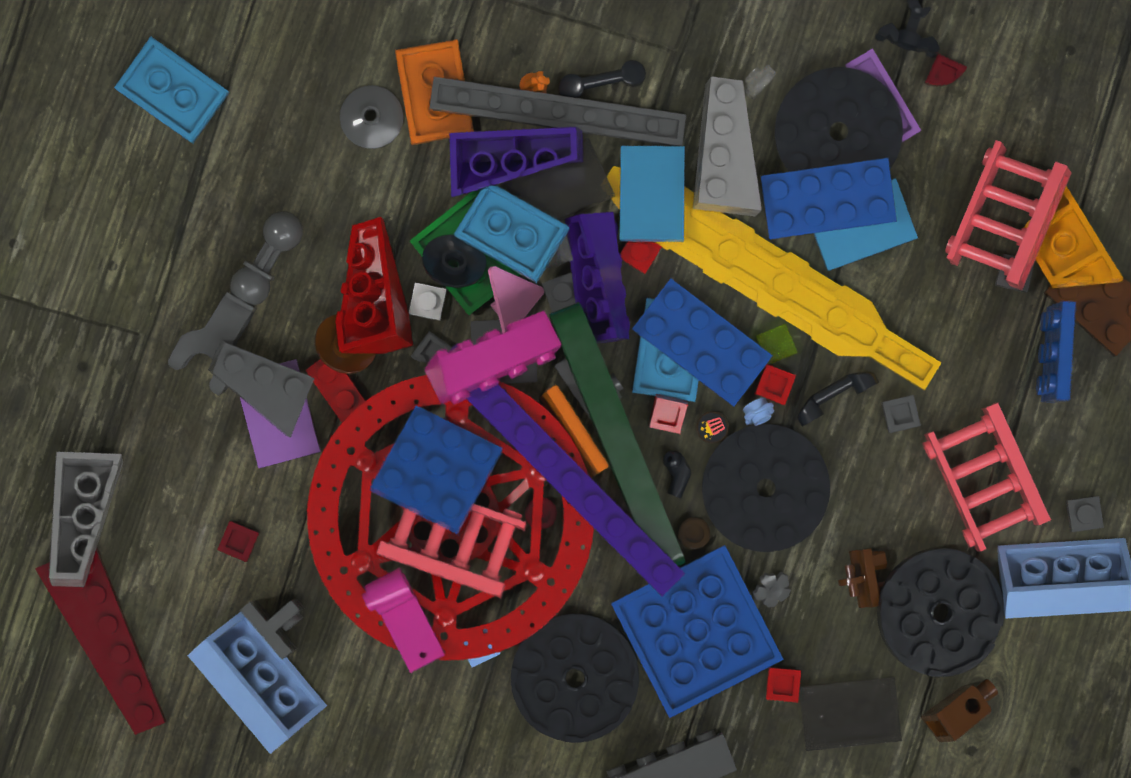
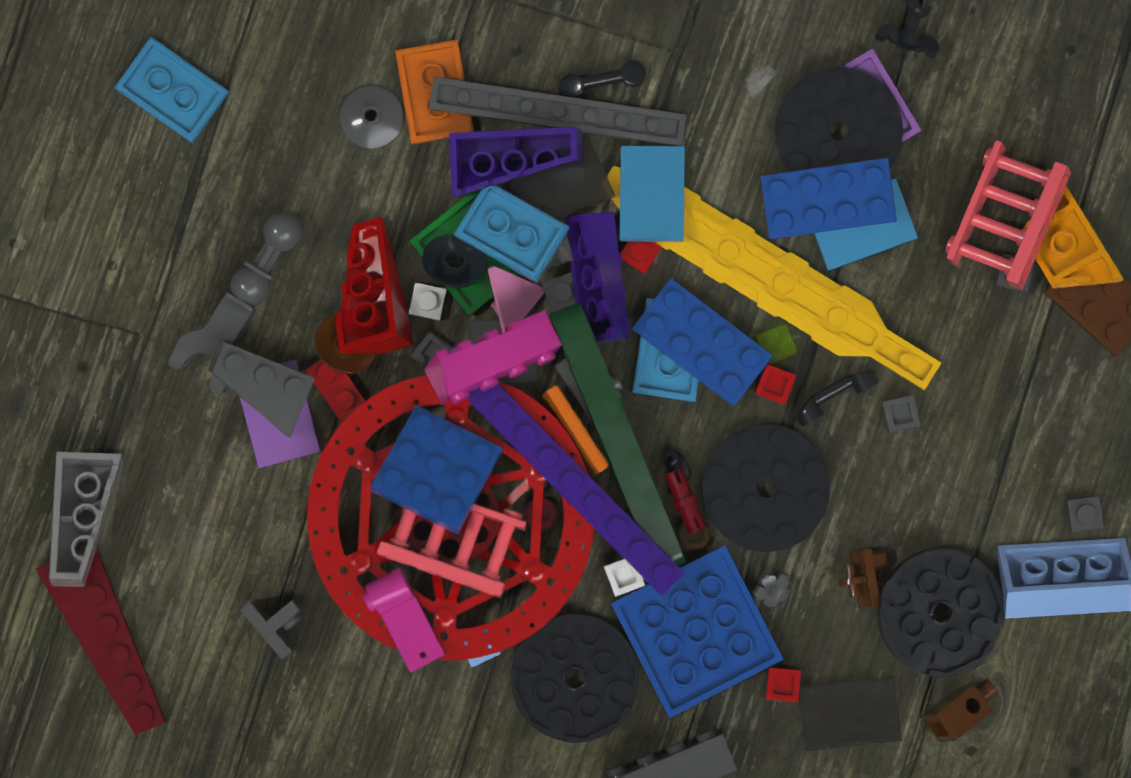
light blue slope [188,611,327,754] -> none
dark red tile [217,521,260,562] -> none
orange piece [519,71,550,93] -> none
plate [648,394,688,434] -> none
light grey wedge [693,77,762,216] -> none
tile [696,411,728,443] -> none
light blue plate [743,398,775,426] -> none
coral fence [923,403,1051,552] -> none
dark red tile [924,53,967,87] -> none
blue plate [1036,301,1076,403] -> none
none -> white plate [604,559,645,597]
none -> dark red pin [663,467,707,534]

